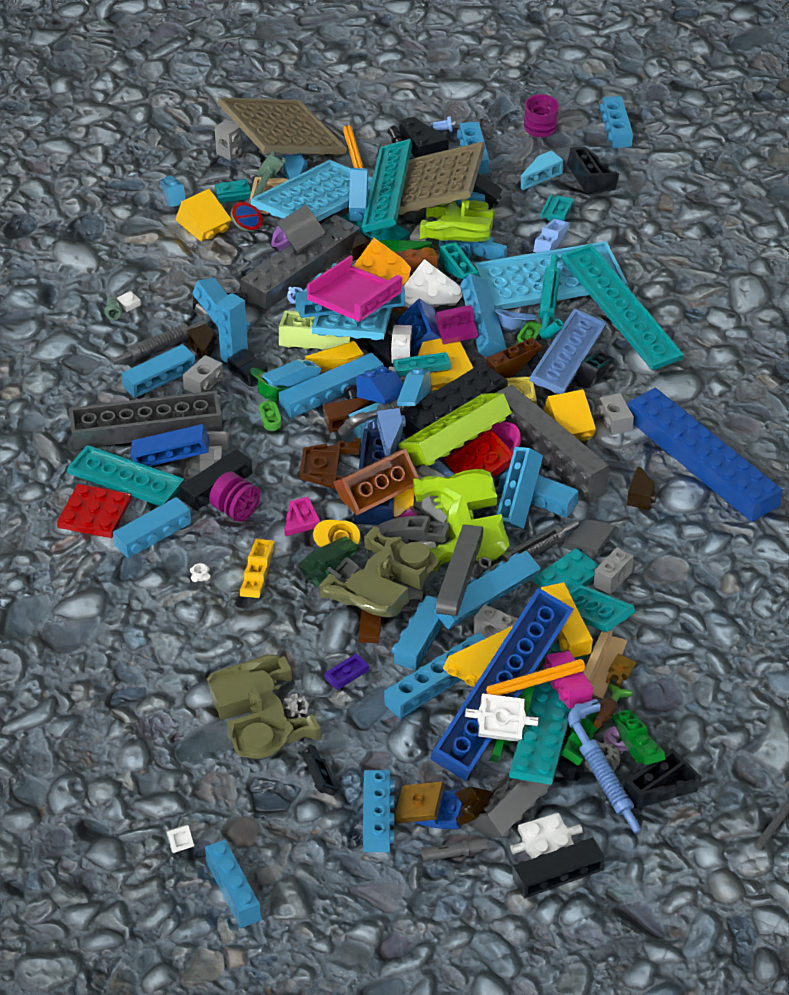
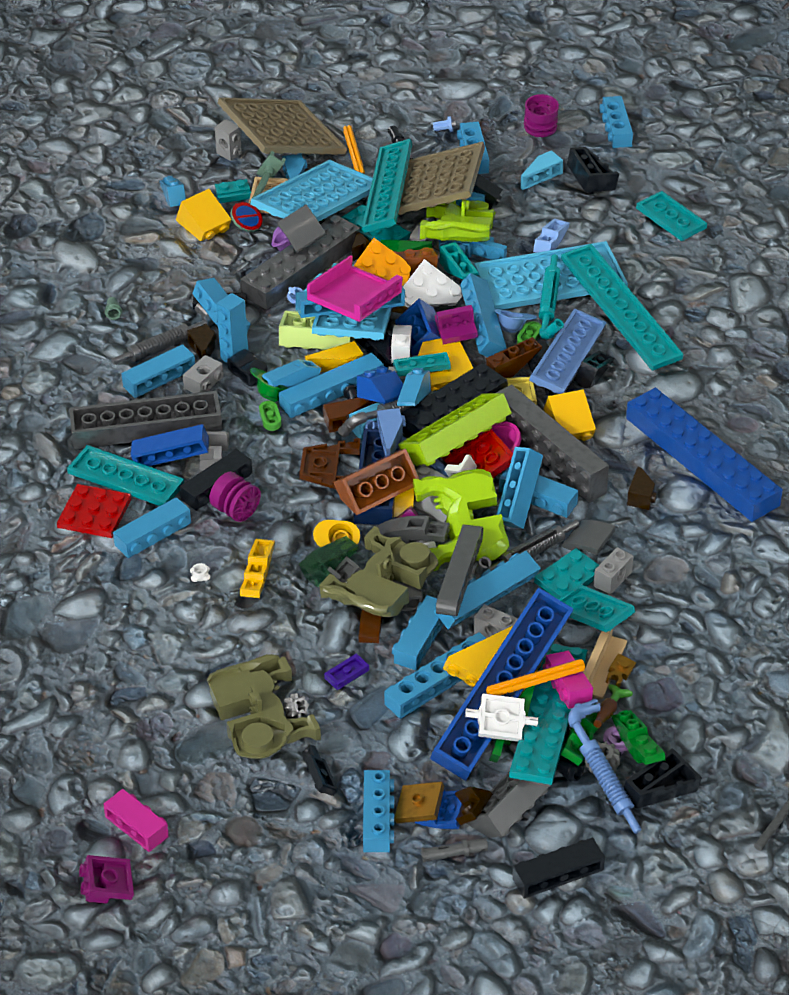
white plate [116,291,141,312] -> none
white plate [166,825,194,853] -> none
dark azure brick [205,839,261,928] -> none
dark pink wing [284,497,320,536] -> none
dark azure slope [349,168,368,222] -> none
black wedge [399,117,449,158] -> none
white plate [510,813,583,859] -> none
teal plate [540,194,574,221] -> none
yellow brick [541,582,593,658] -> none
light grey brick [597,393,634,435] -> none
none -> magenta plate [79,855,134,903]
none -> dark pink brick [103,789,168,852]
none -> white panel [445,455,477,477]
none -> teal plate [636,191,707,241]

